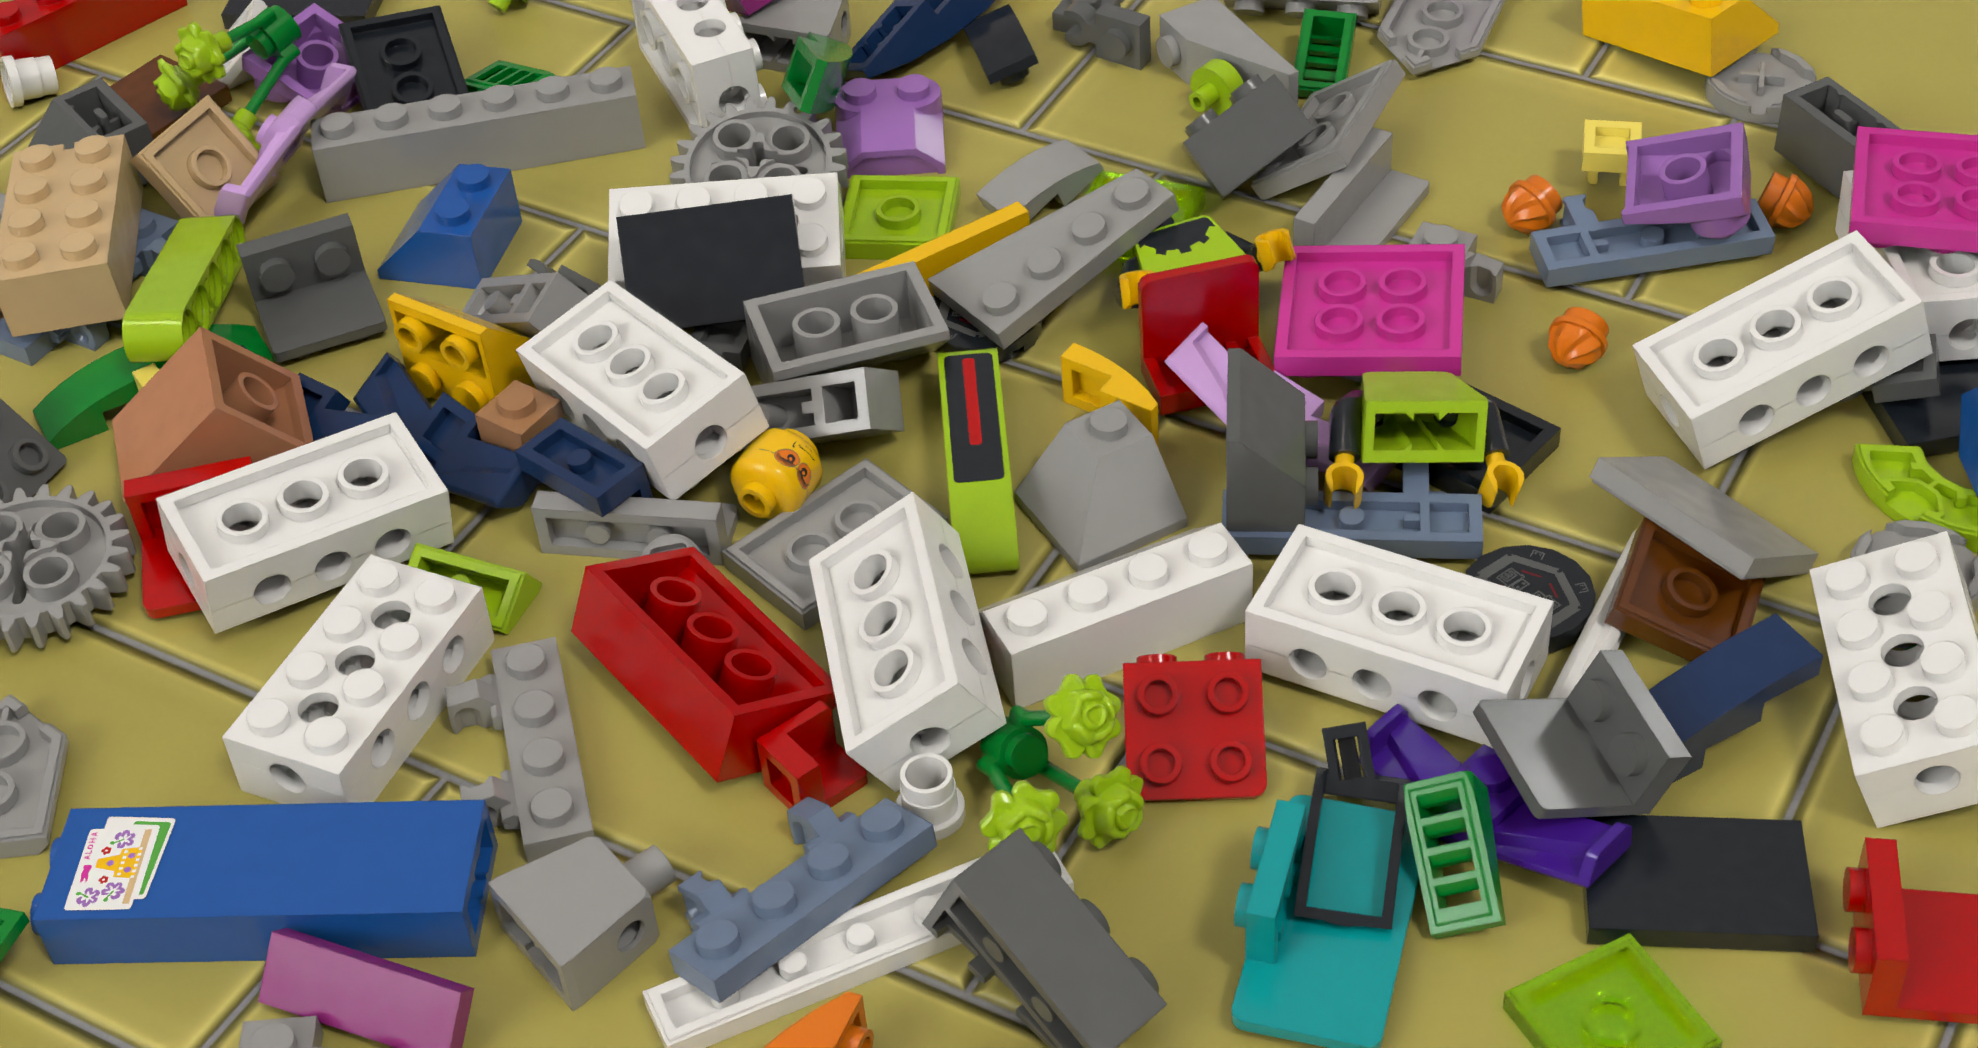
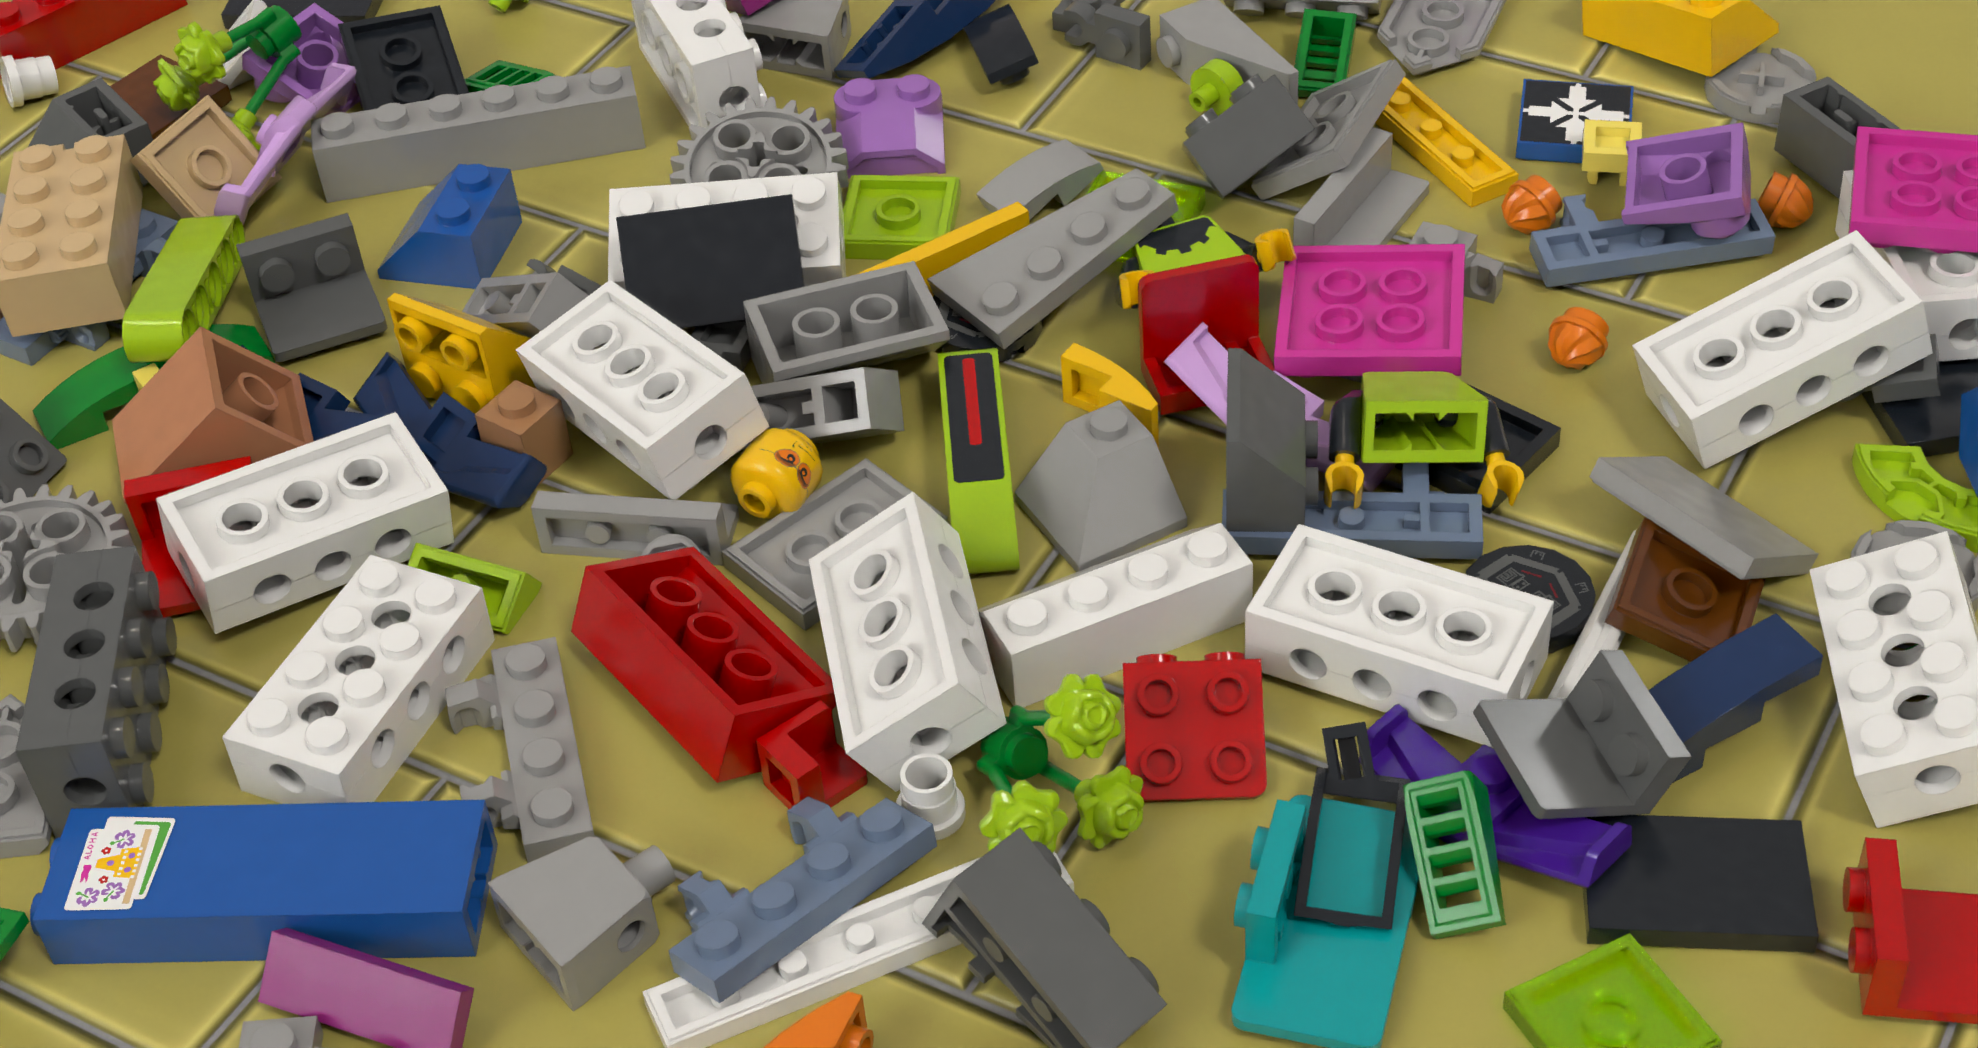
dark blue panel [515,417,653,517] -> none
green slope [781,32,853,114] -> none
none -> dark grey brick [15,546,177,838]
none -> yellow tile [1375,76,1519,208]
none -> tile [1516,79,1634,163]

